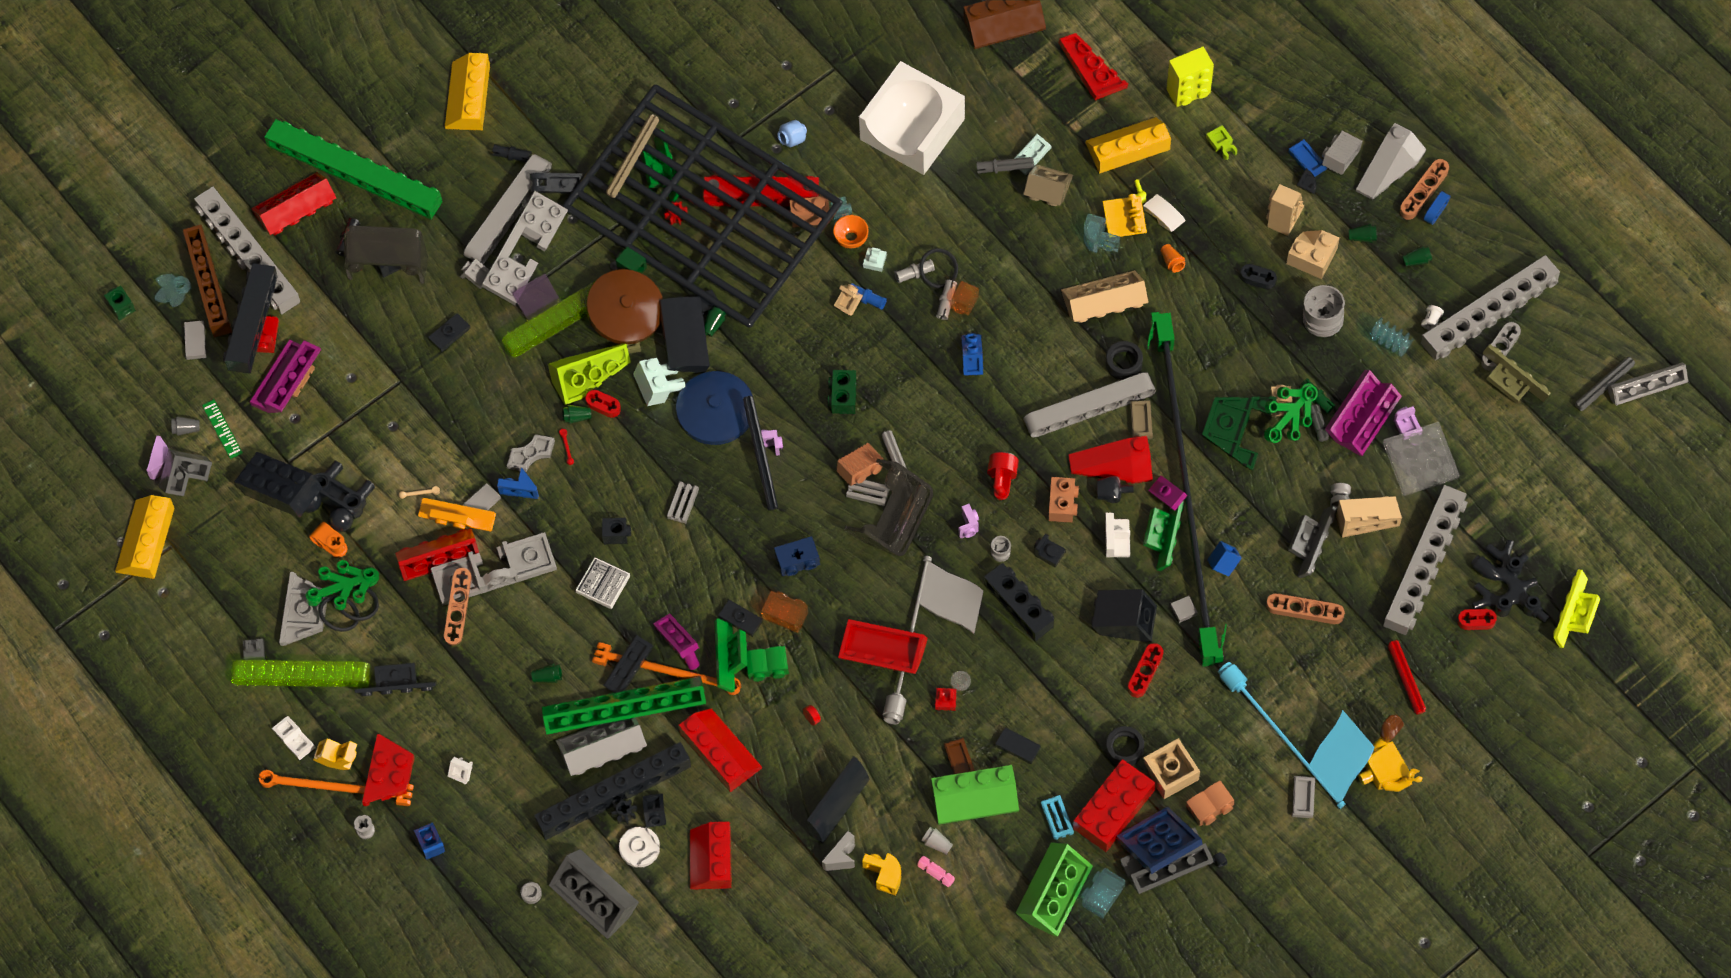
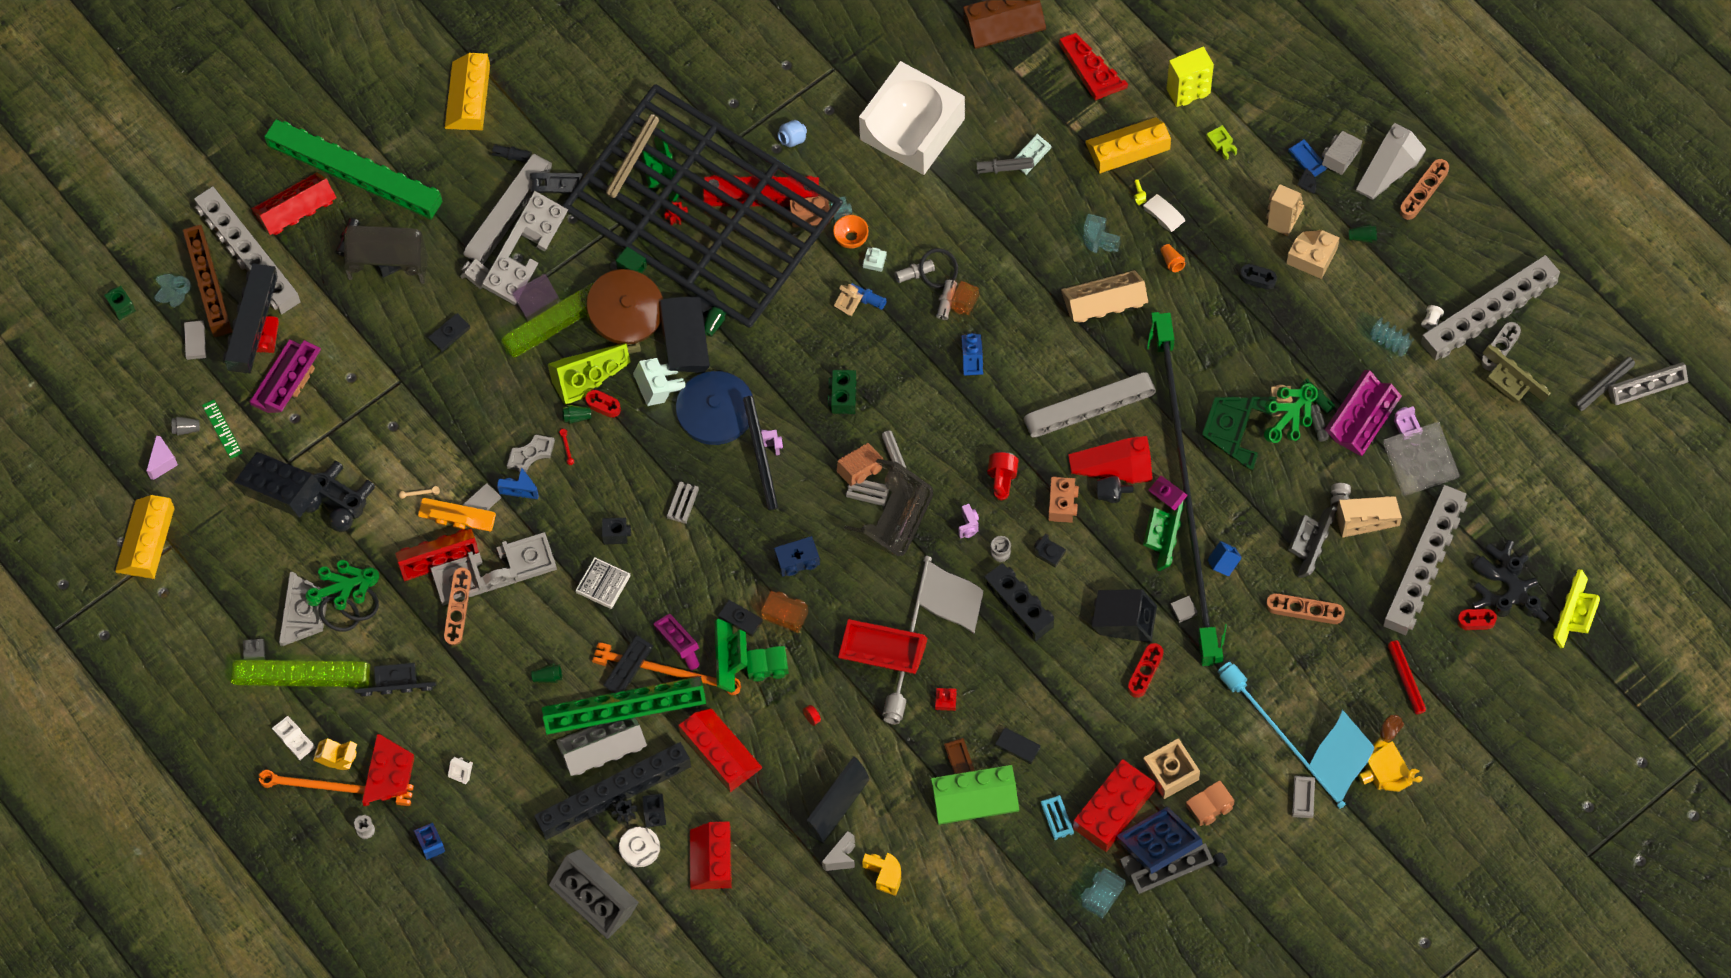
dark grey brick [159,449,212,496] -> none
orange piece [309,522,348,558] -> none
light grey tile [521,882,542,904] -> none
bright pink axle [918,856,955,887] -> none
light grey cone [921,827,953,855] -> none
clear plate [951,671,971,691] -> none
bright green slope [1016,843,1093,937] -> none
dark tan slope [1024,164,1073,206] -> none
yellow hinge [1103,194,1147,238] -> none
black tyre [1105,341,1143,380] -> none
white panel [1105,513,1130,557] -> none
black tyre [1105,726,1144,766] -> none
dark tan tile [1130,400,1153,439] -> none
light grey wheel [1303,285,1345,337] -> none
dark green cone [1402,245,1432,267] -> none
blue beam [1424,191,1451,225] -> none

